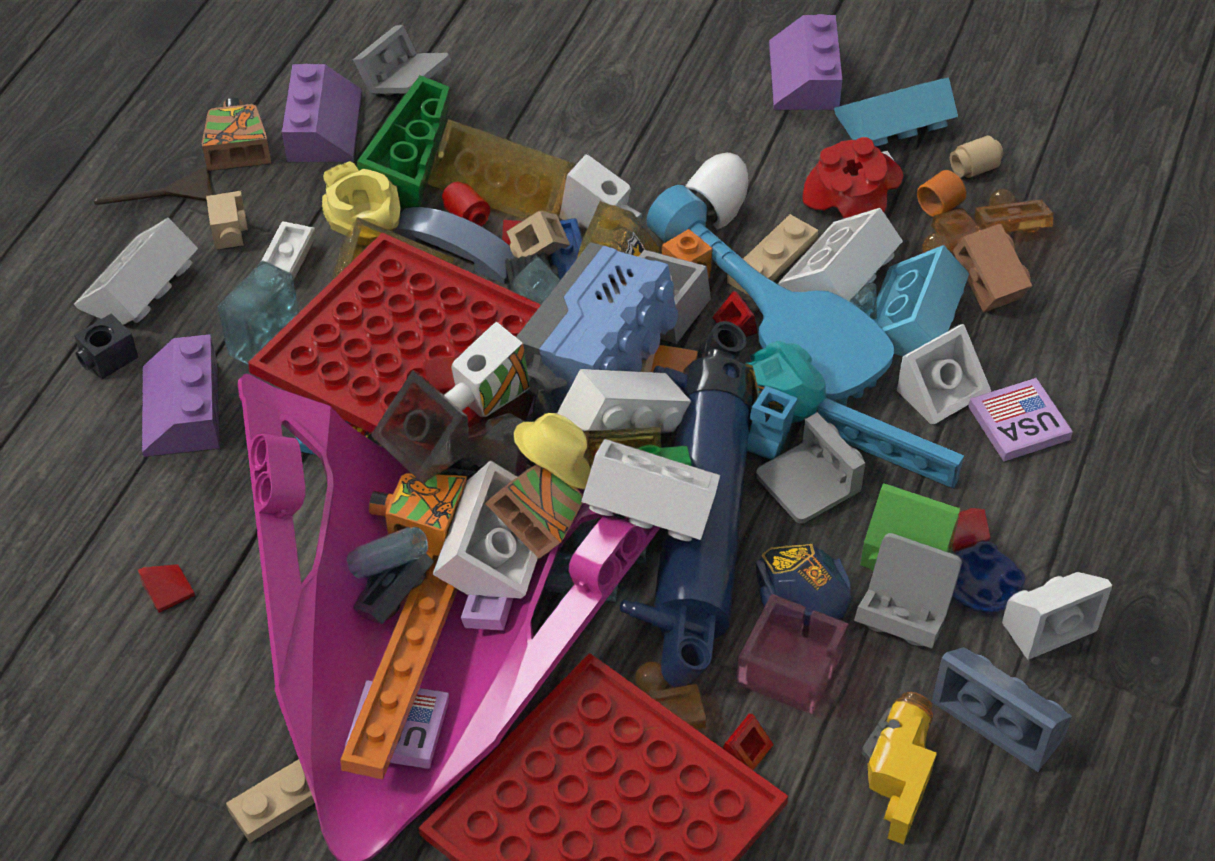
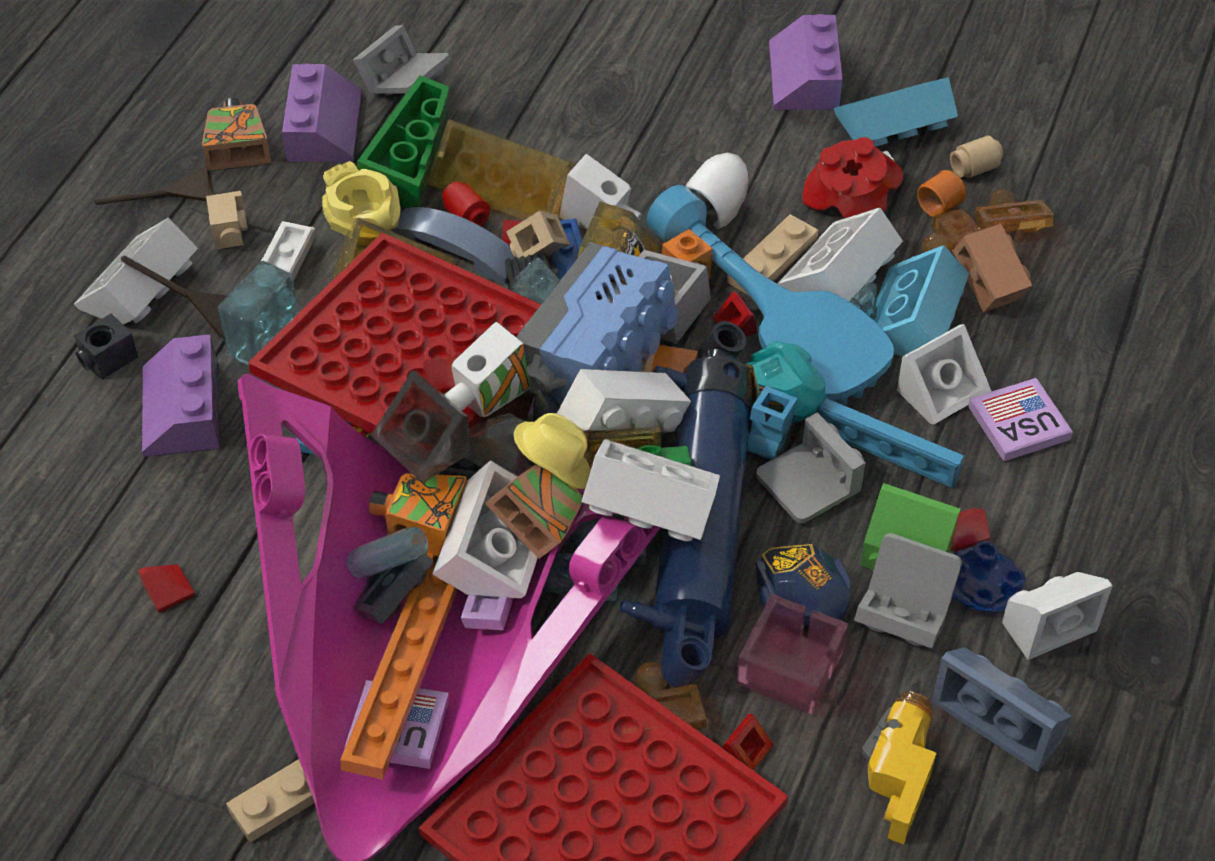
none -> dark brown piece [121,255,241,338]

